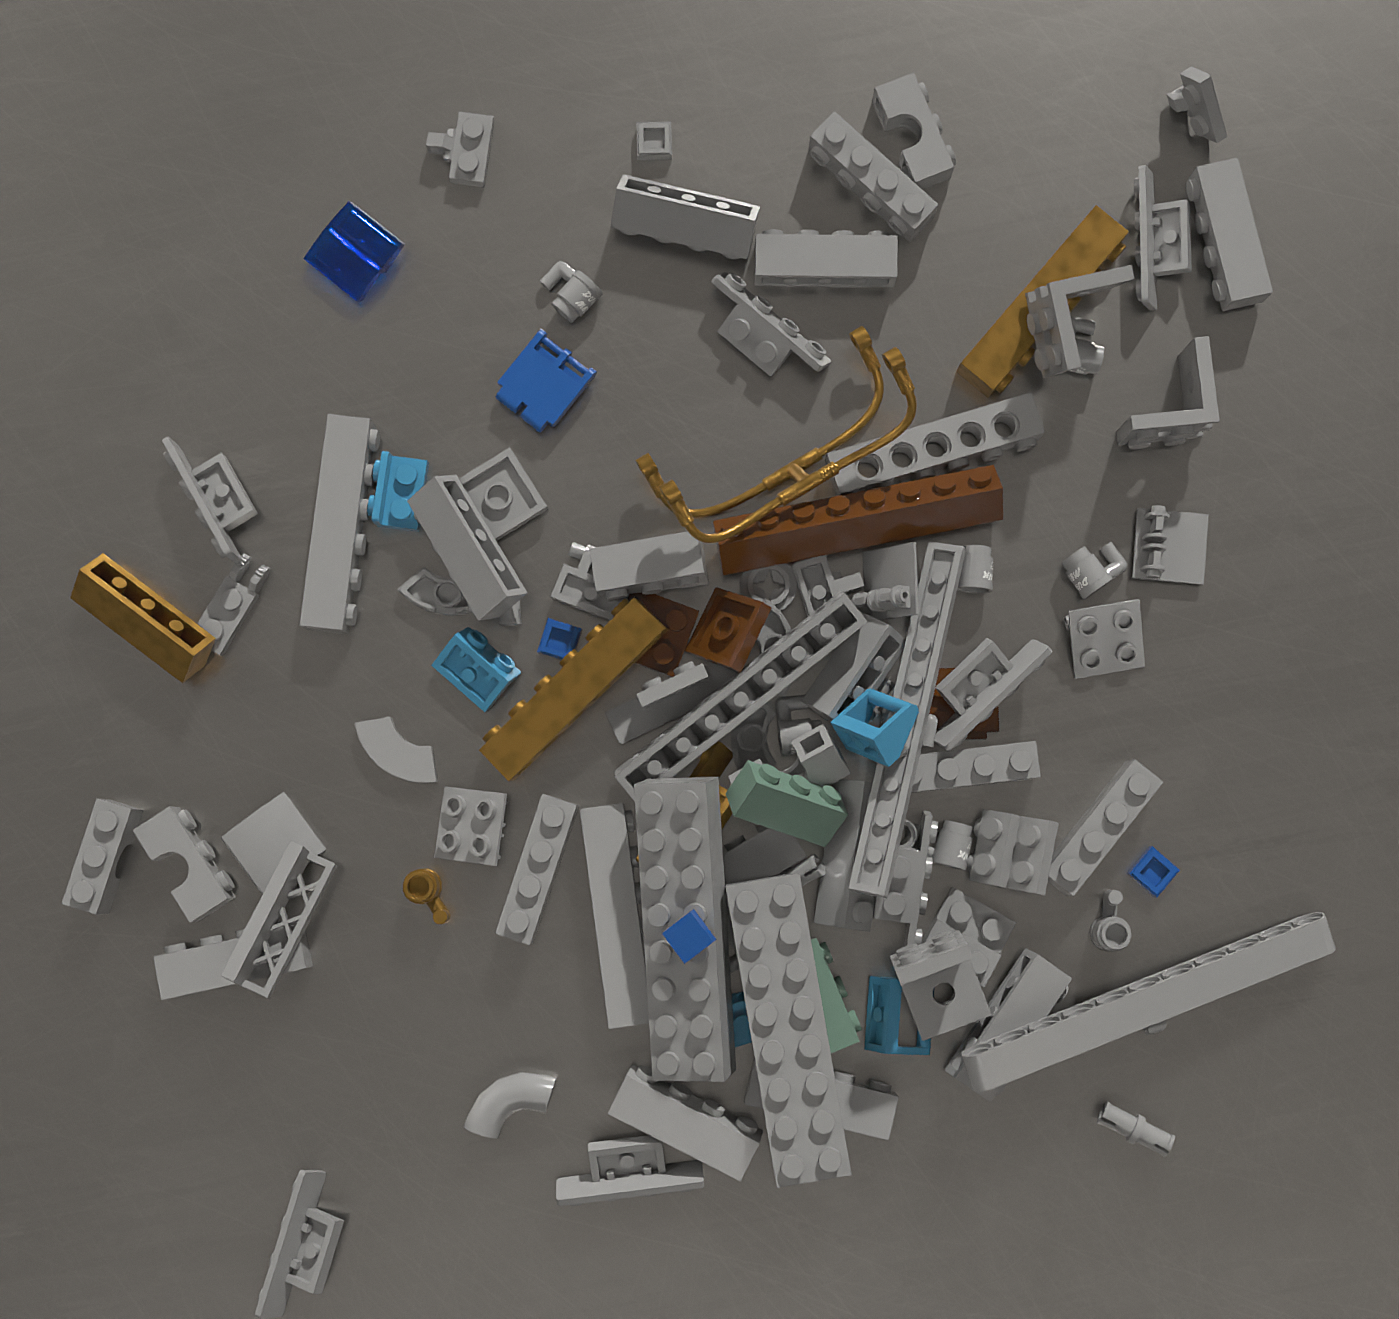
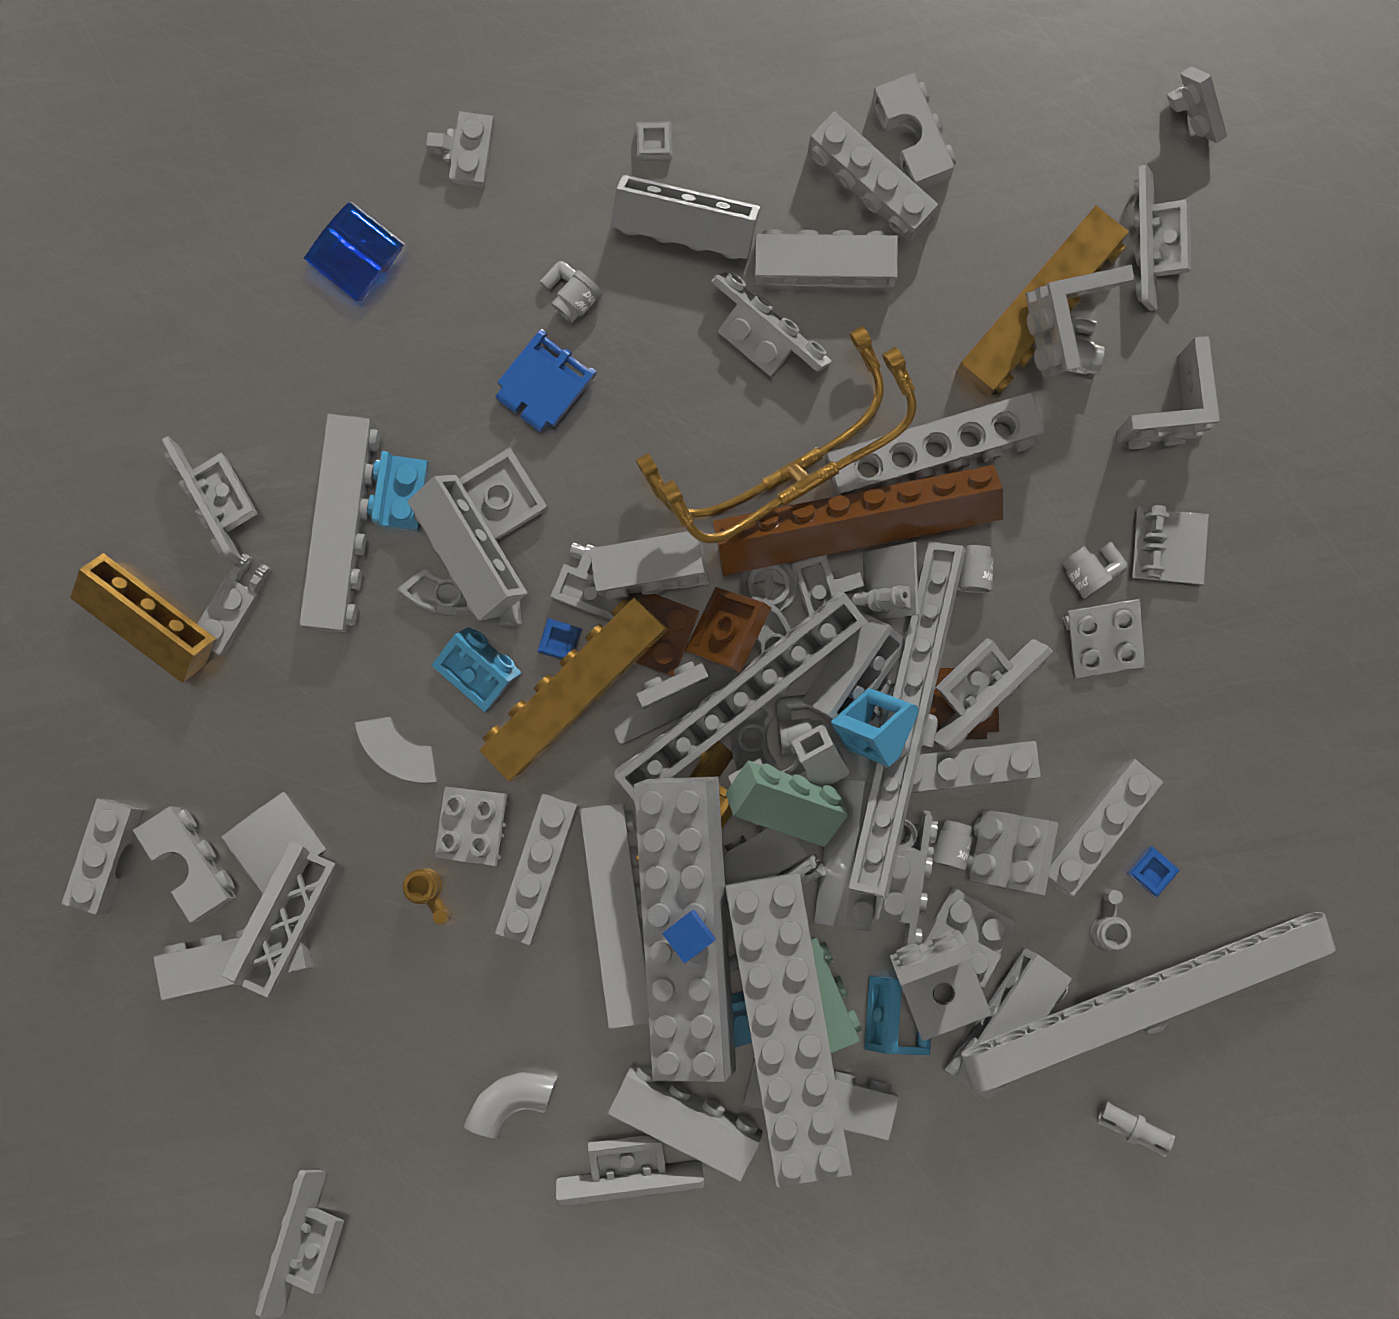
light grey brick [1186,157,1273,311] -> none

